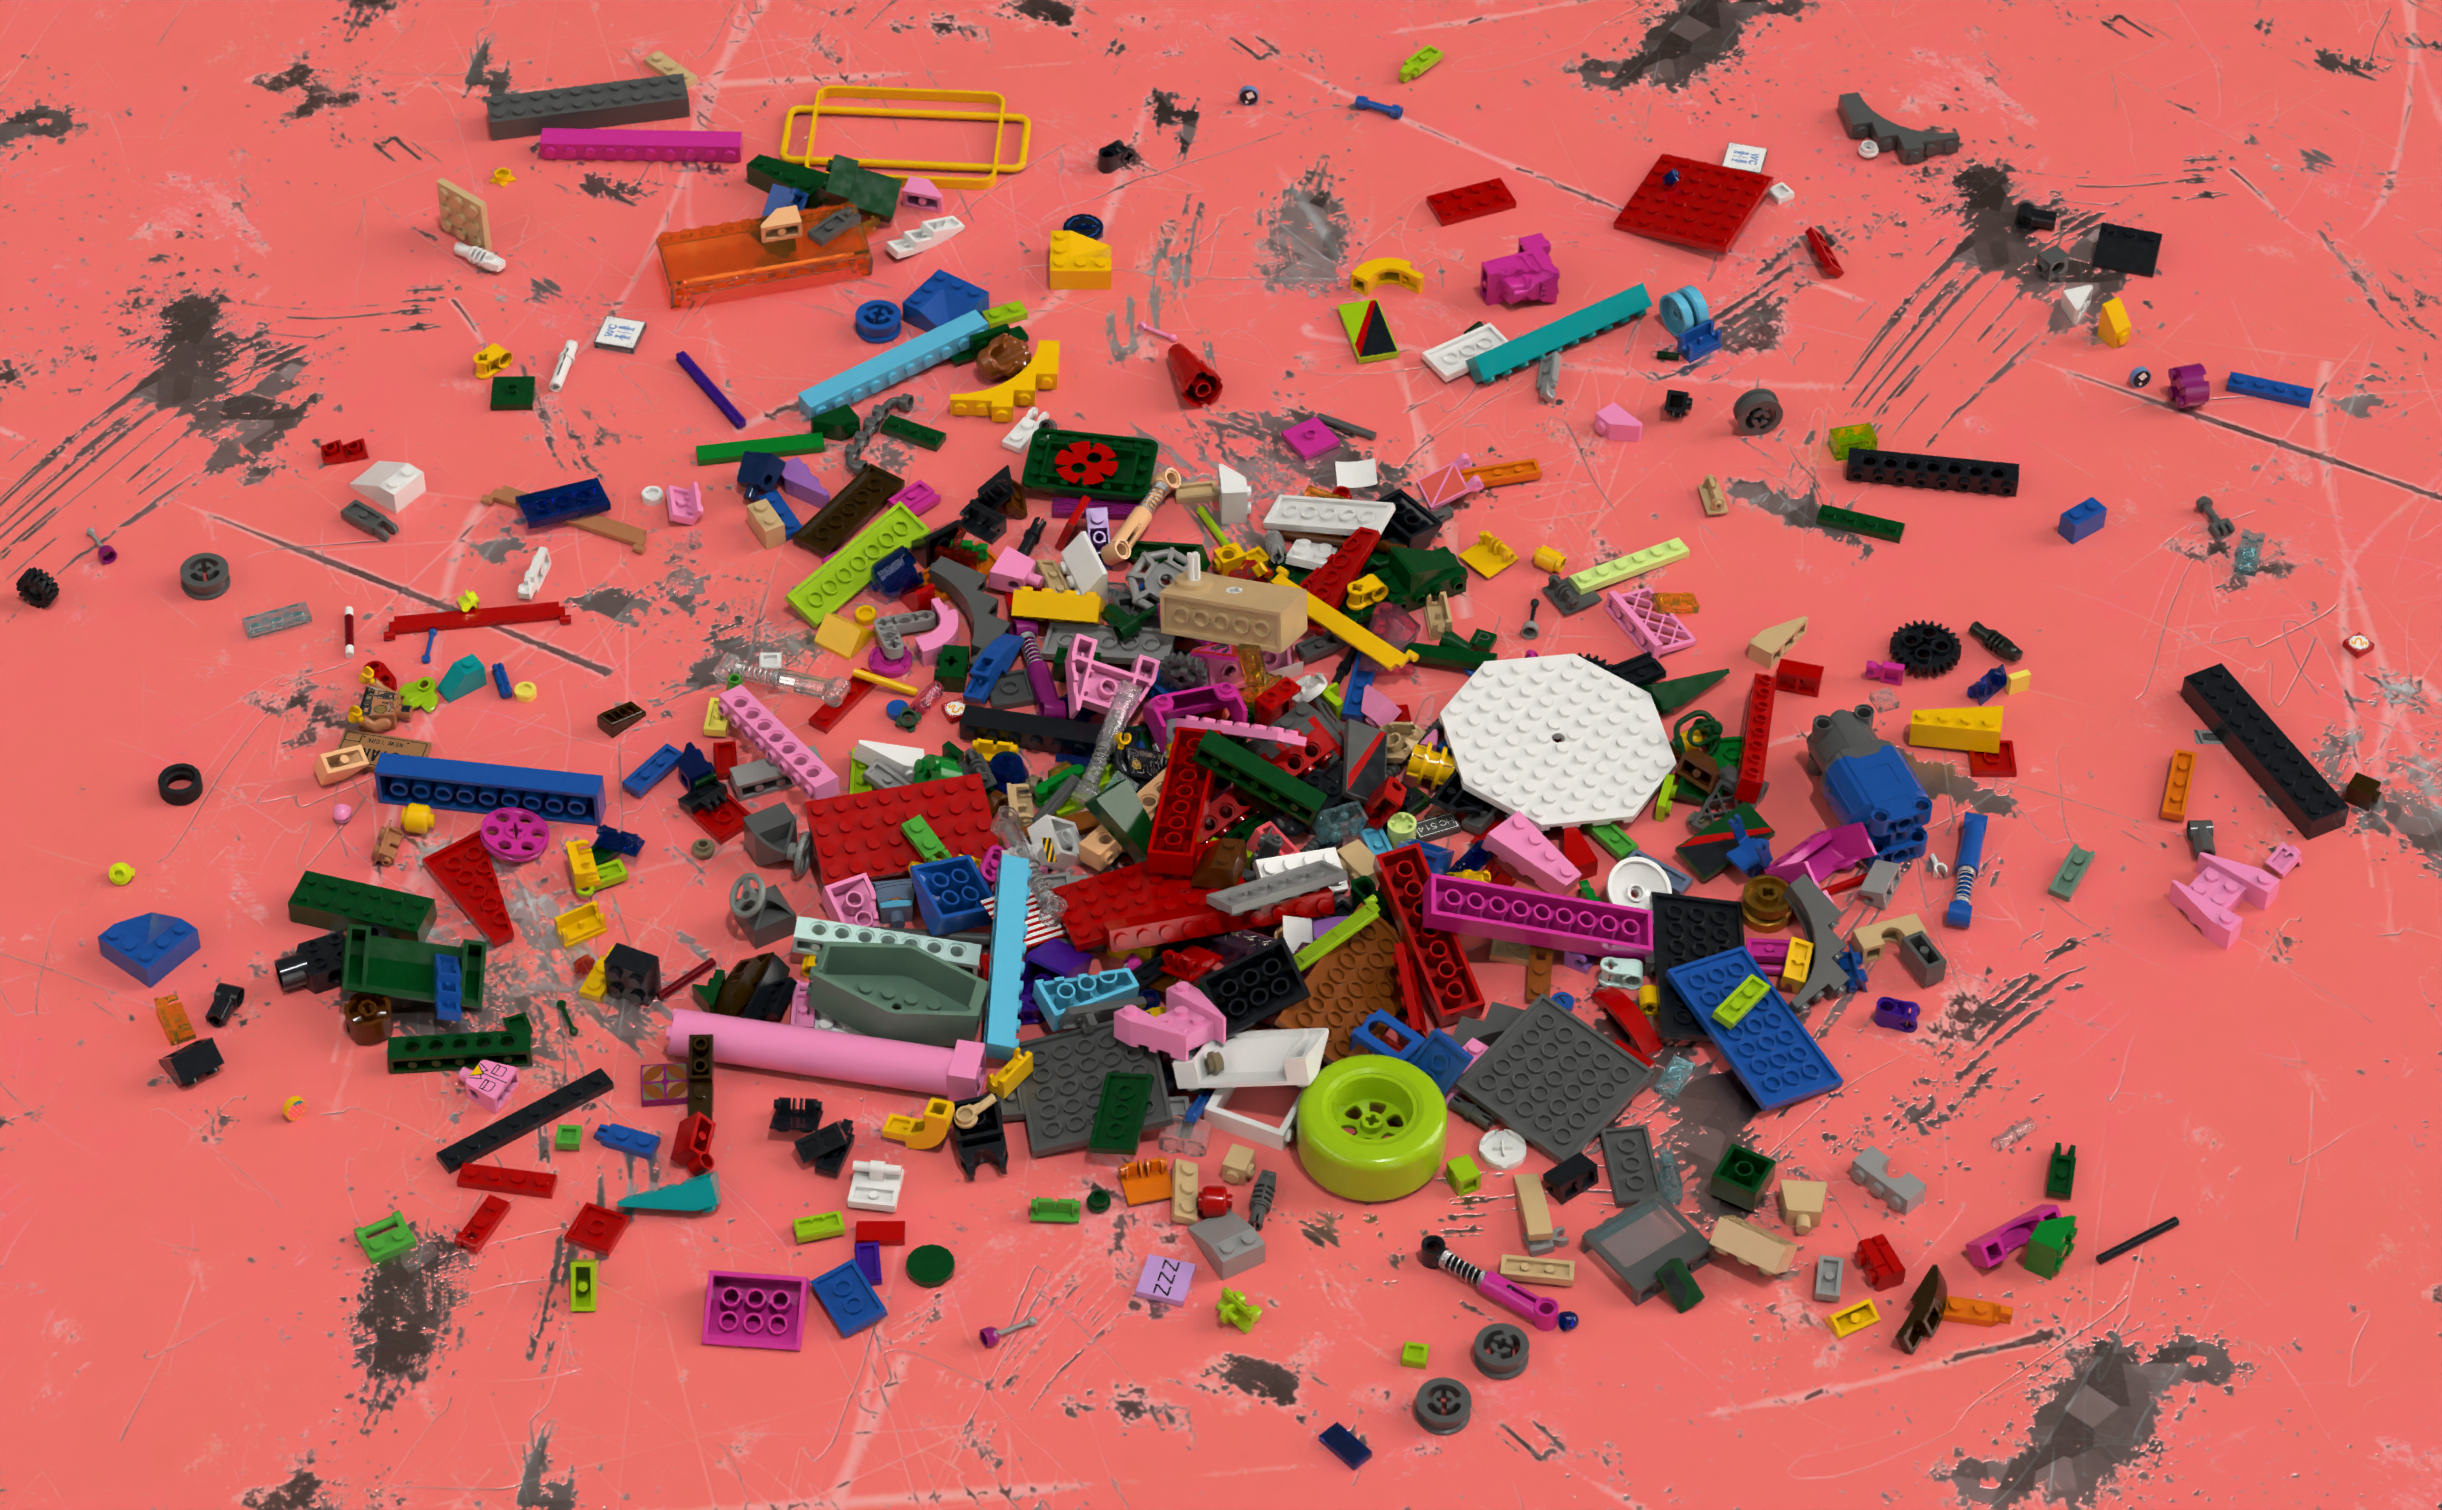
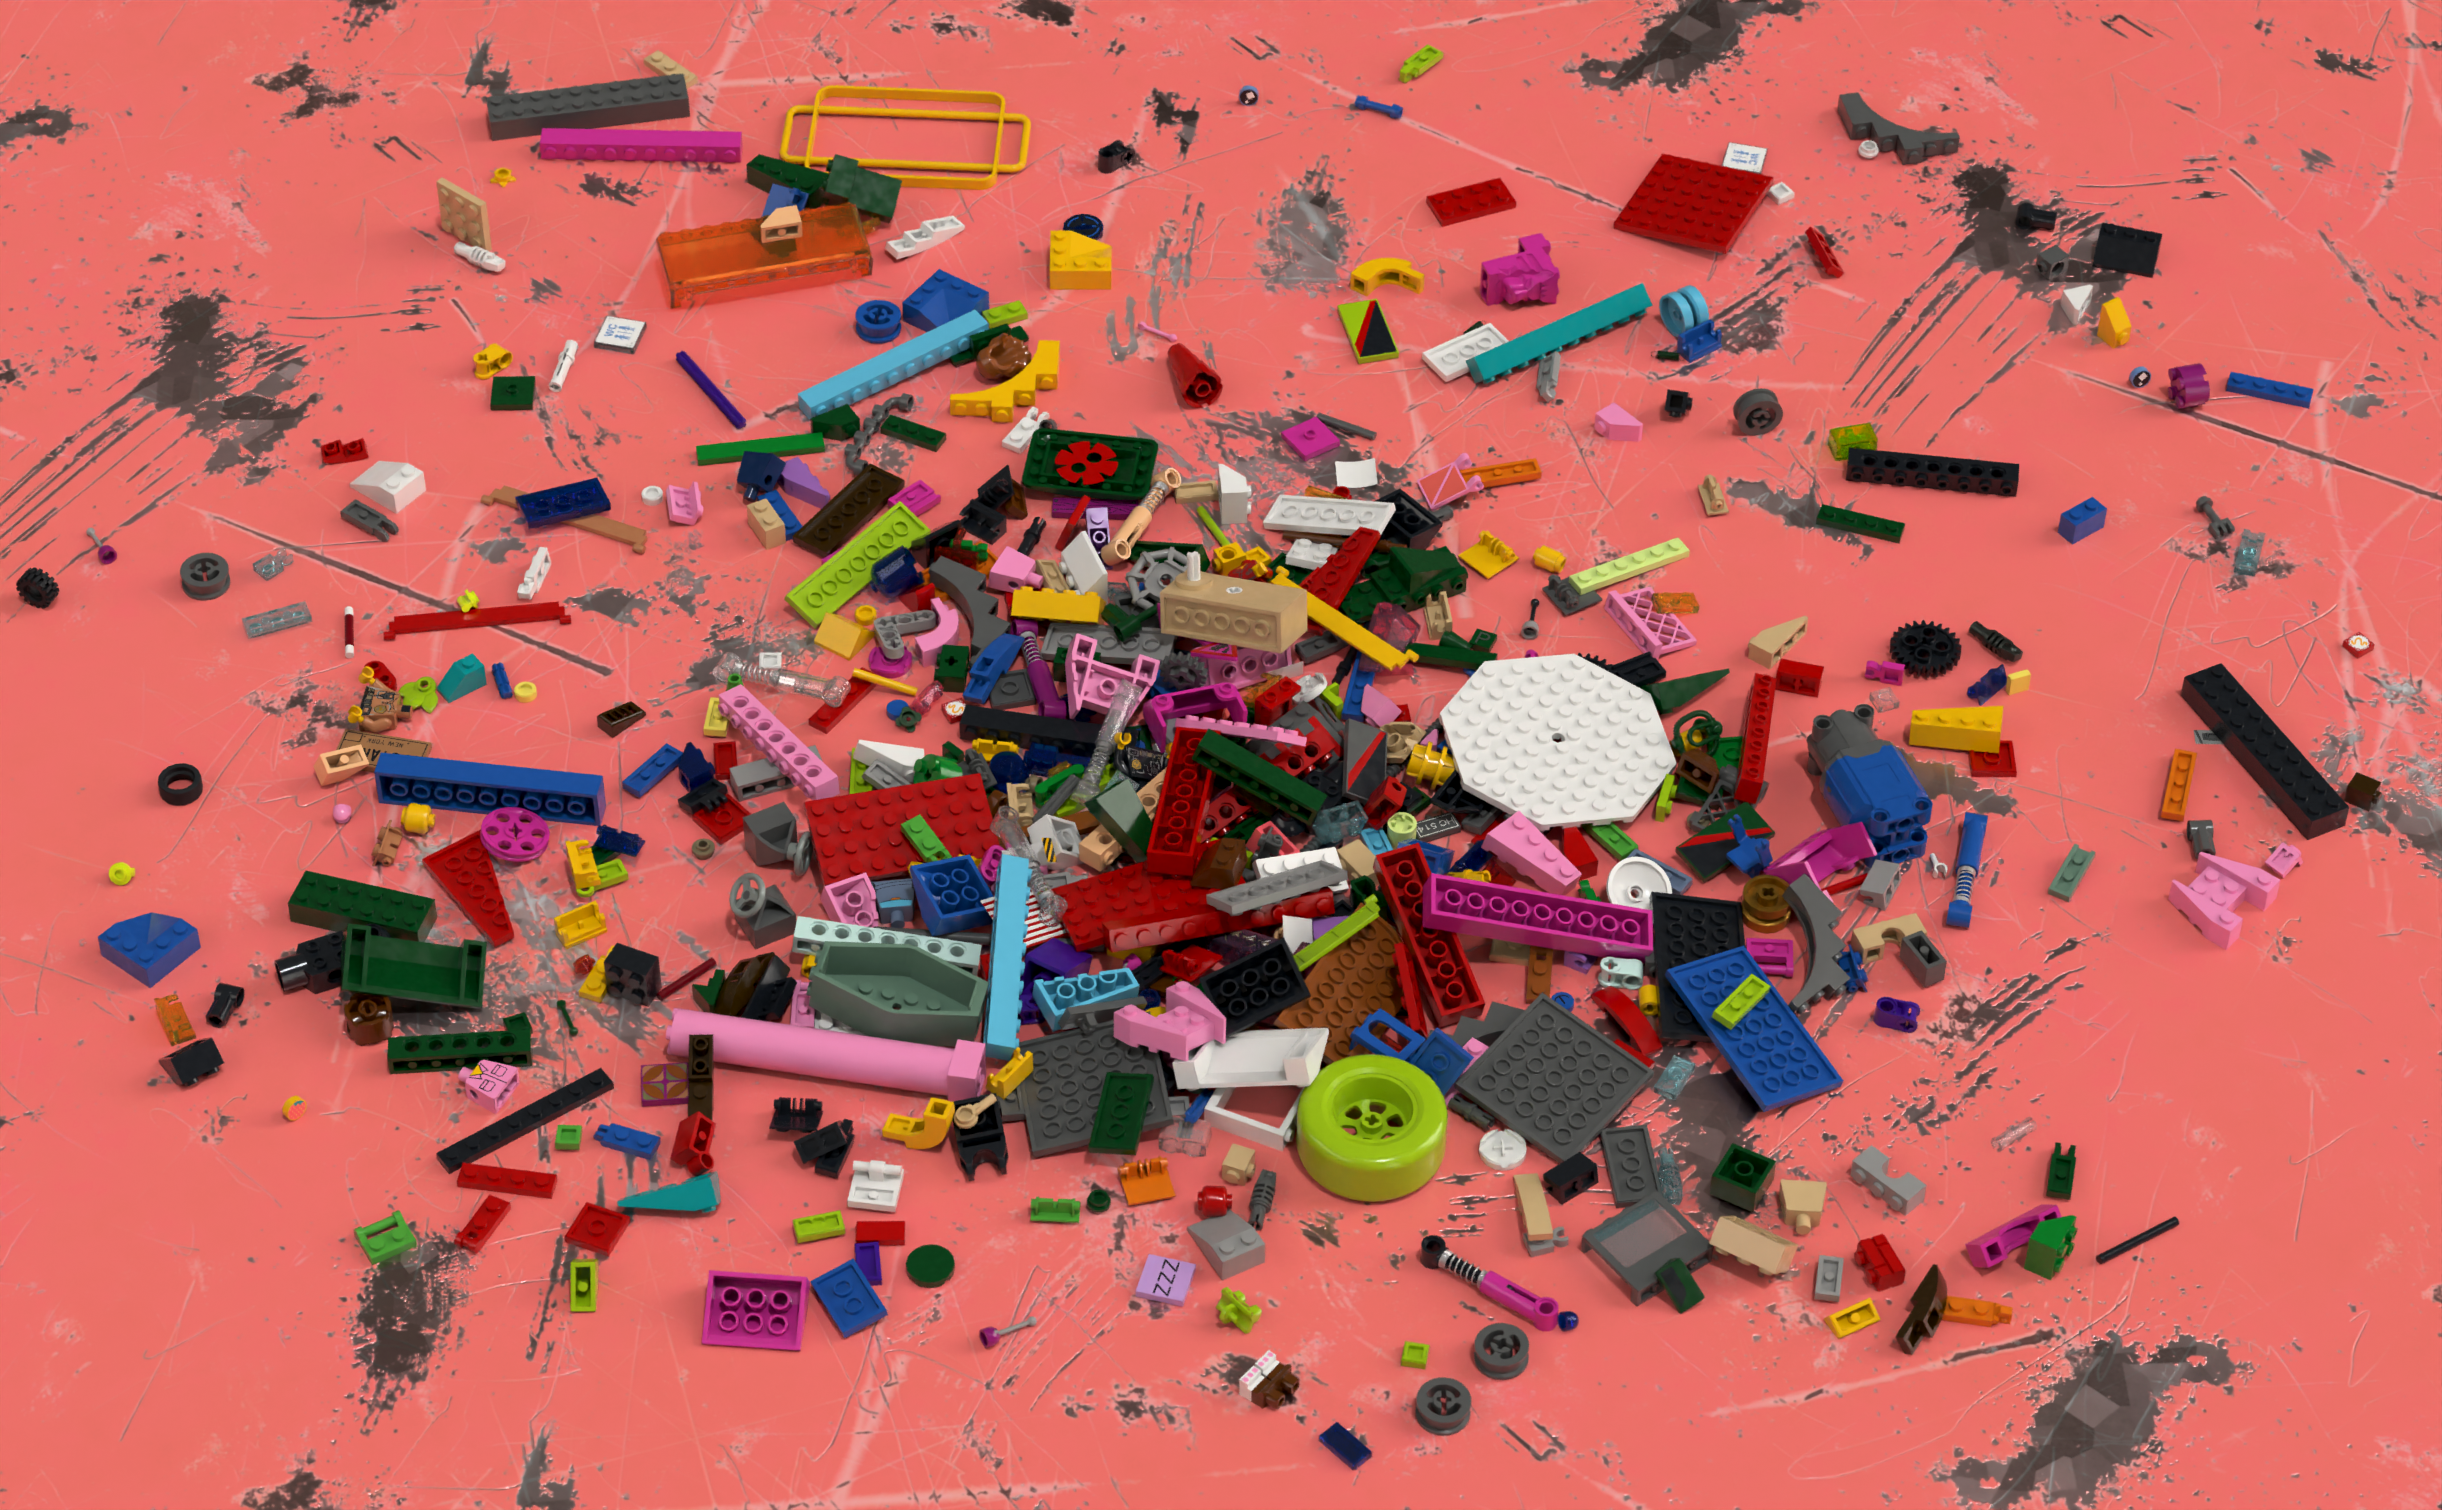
blue hinge [421,628,437,664] -> none
blue slope [433,953,462,1022] -> none
dark green piece [688,772,722,790] -> none
dark grey hinge [807,206,862,247] -> none
bright pink slope [903,176,943,213] -> none
tan plate [1171,1158,1198,1225] -> none
dark tan plate [1204,1051,1224,1075] -> none
clear yellow plate [1237,644,1269,686] -> none
light grey hinge [1264,530,1285,564] -> none
yellow piece [1346,574,1389,610] -> none
lime brick [1446,1154,1481,1197] -> none
tan plate [1500,1254,1575,1286] -> none
clear blue plate [1662,168,1681,186] -> none
yellow hinge [1780,936,1814,994] -> none
none -> clear light blue plate [253,548,294,581]
none -> clear blue brick [1023,742,1058,778]
none -> reddish brown hips [1239,1350,1299,1409]

